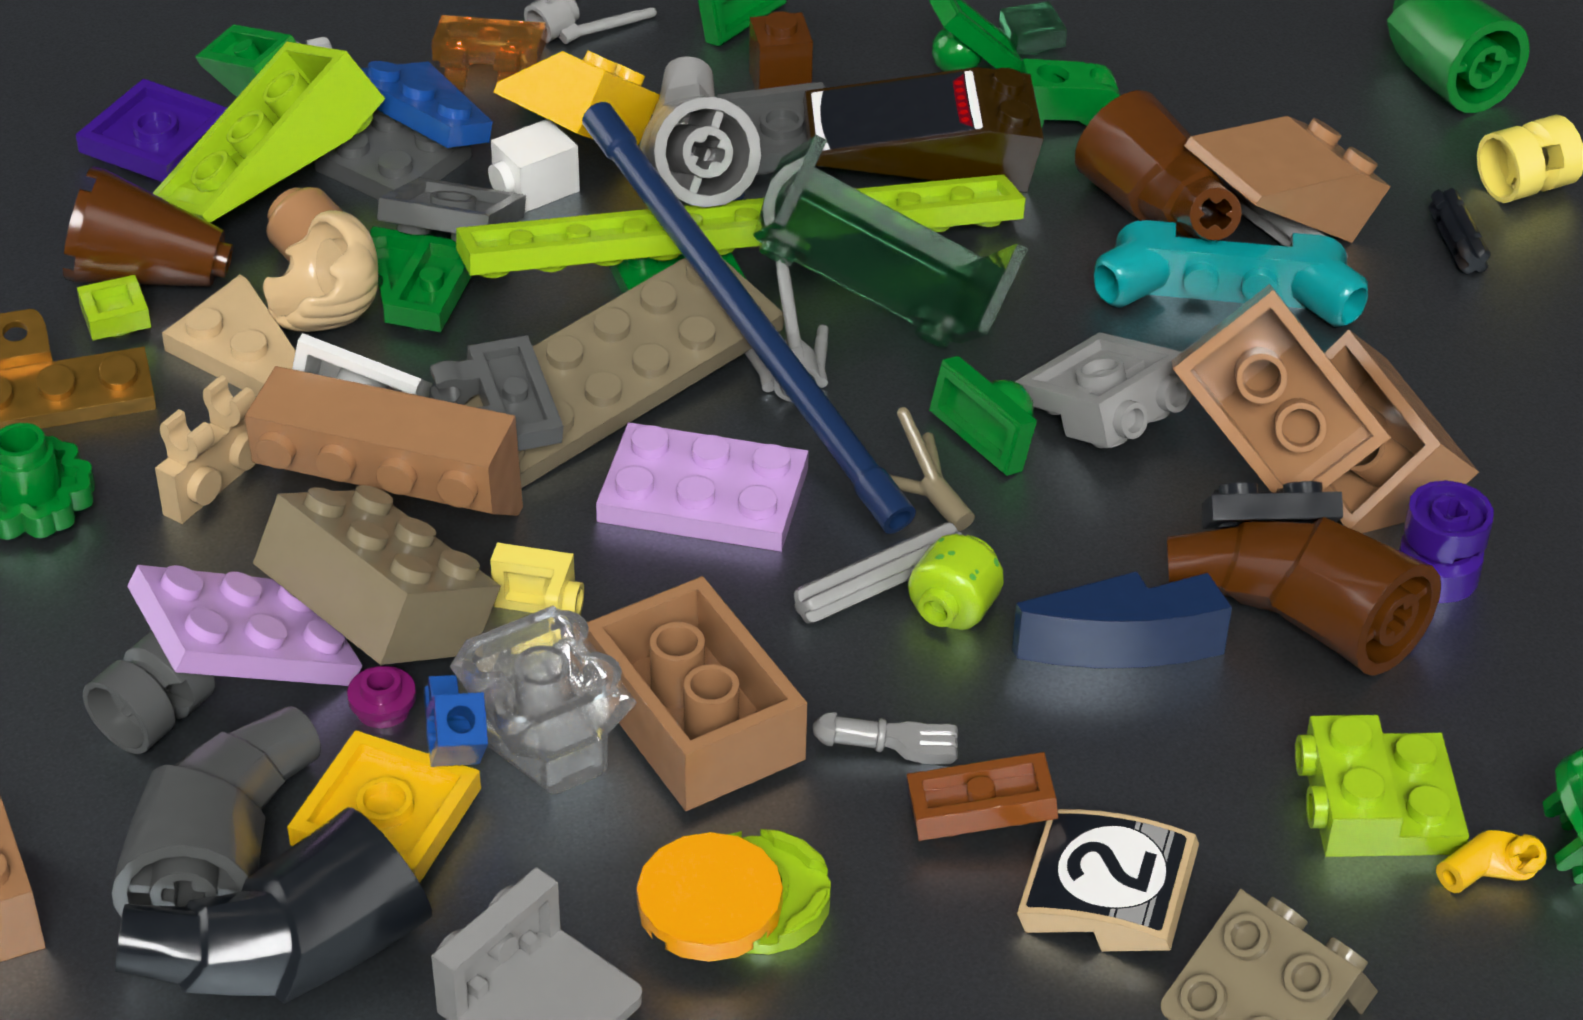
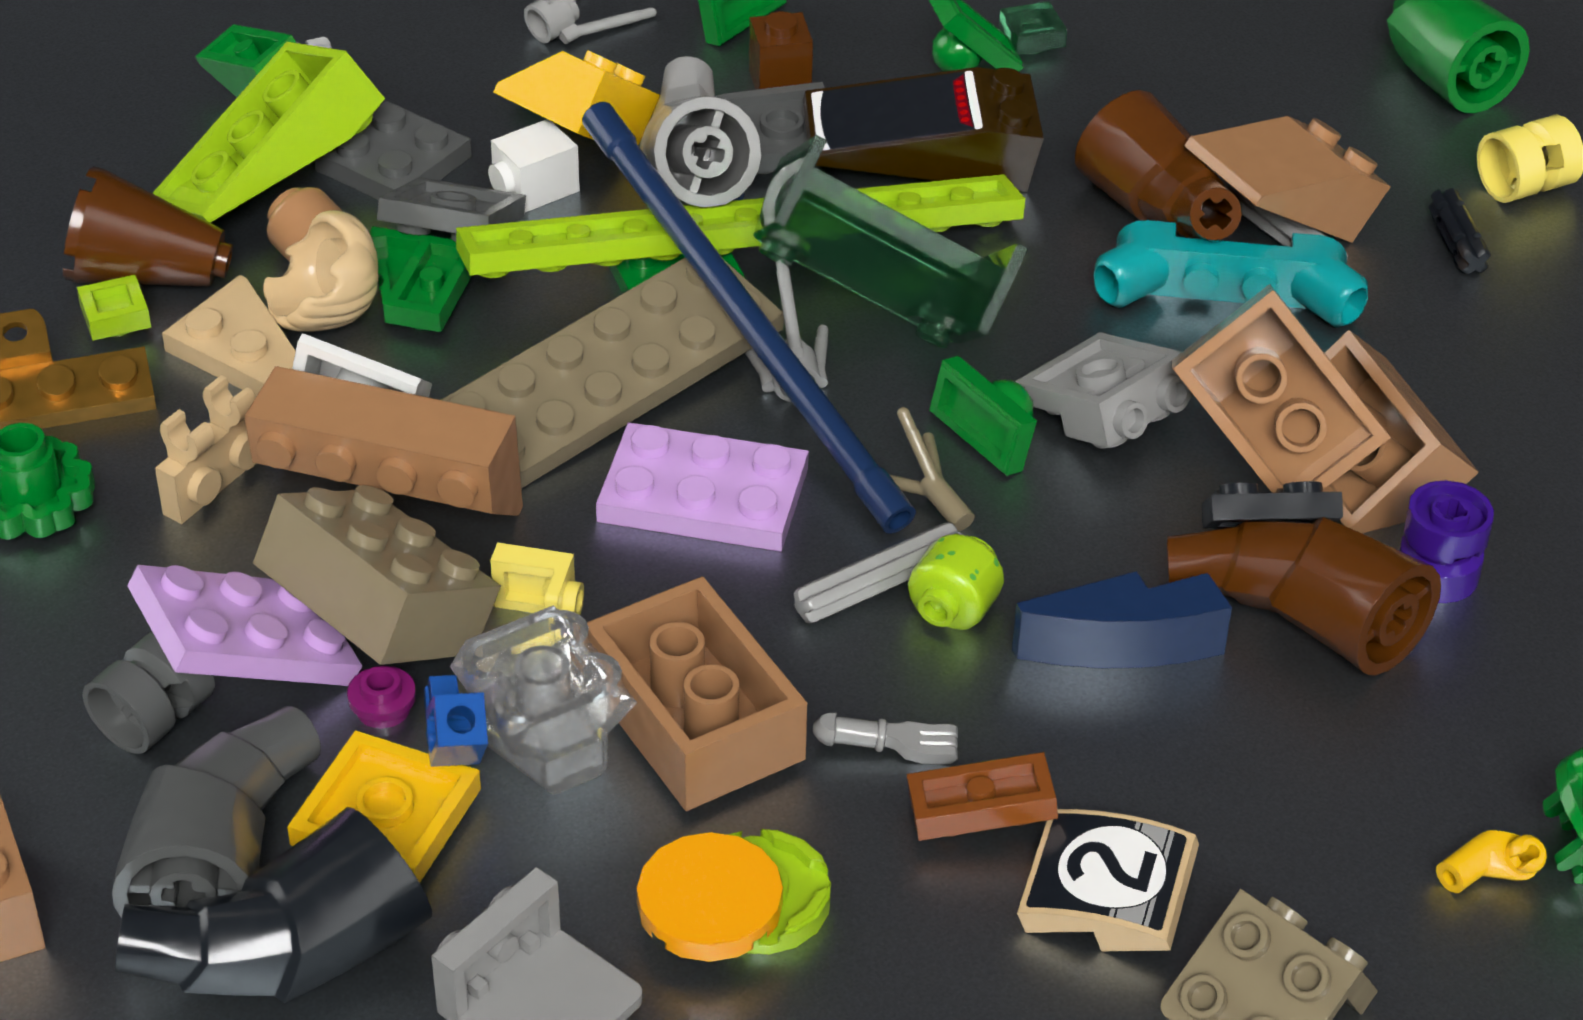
dark purple plate [76,79,228,182] -> none
blue wing [361,61,493,148] -> none
dark grey plate [430,335,564,451] -> none
clear orange plate [431,15,546,95] -> none
green leg [1020,58,1121,127] -> none
lime plate [1295,715,1469,857] -> none

